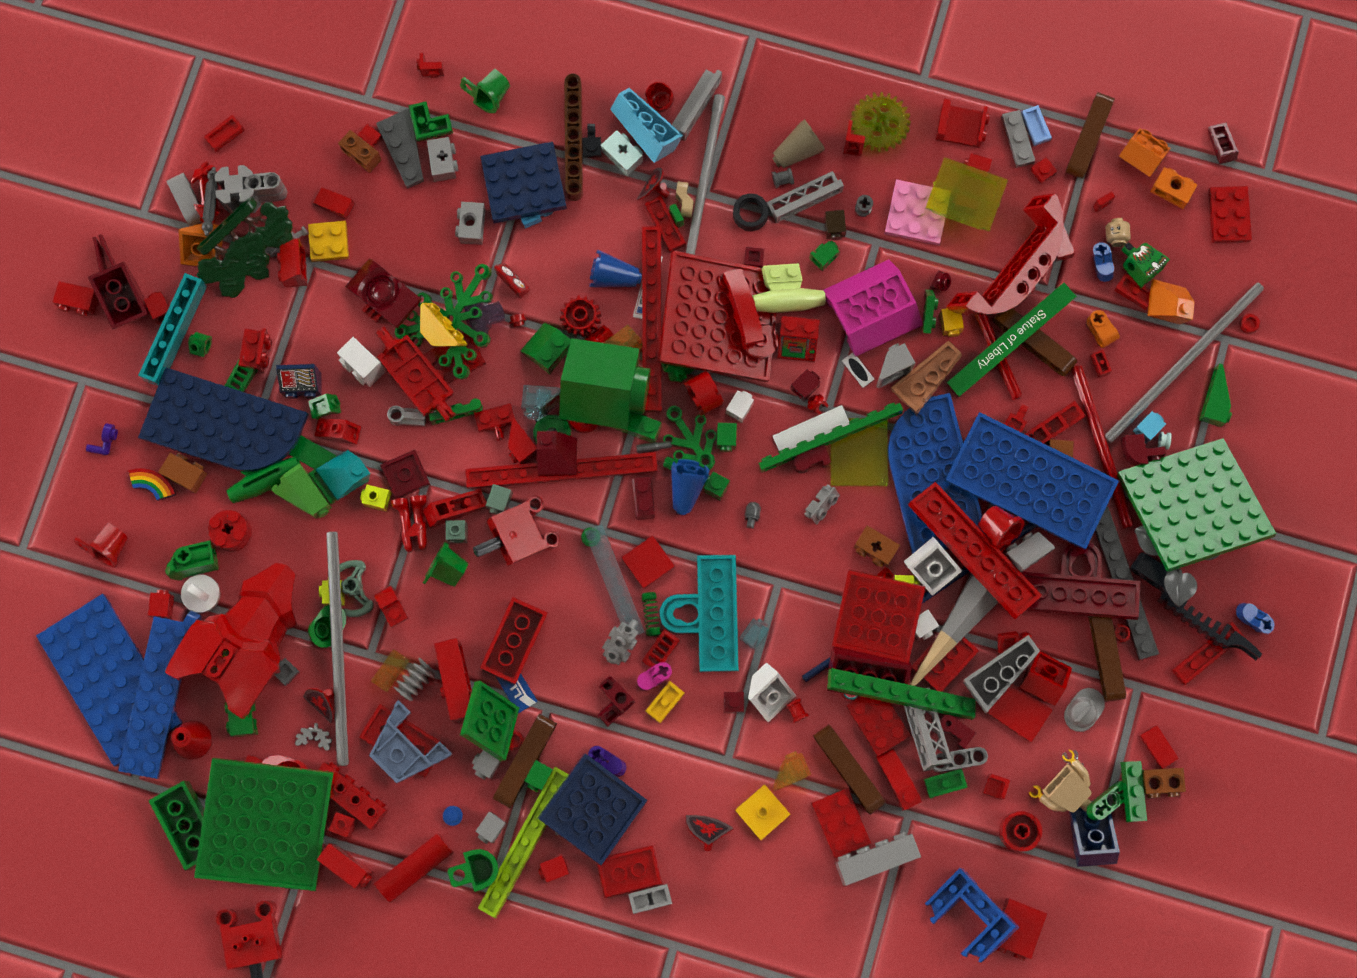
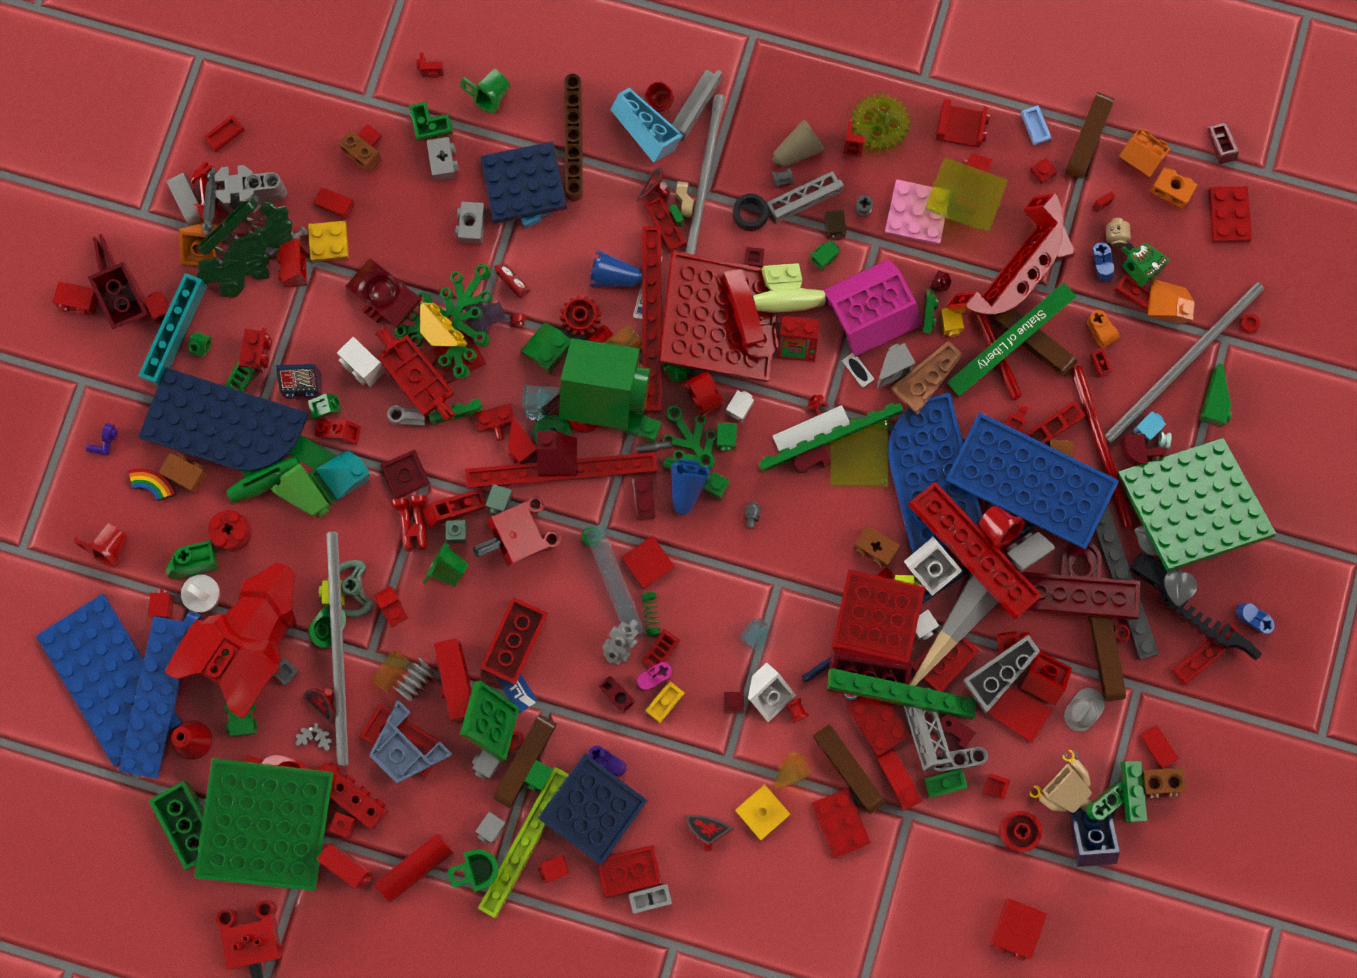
neon yellow brick [360,485,392,512] -> none
dark grey wing [376,108,424,189] -> none
blue plate [443,806,463,826] -> none
black plate [582,124,602,158] -> none
dark red slope [597,702,622,727] -> none
light aqua brick [601,130,643,176] -> none
teal plate [660,555,739,672] -> none
dark red brick [790,369,821,402] -> none
light grey hinge [804,484,840,525] -> none
light grey brick [835,832,921,886] -> none
blue wedge [925,868,1019,963] -> none
light grey plate [1001,110,1035,168] -> none

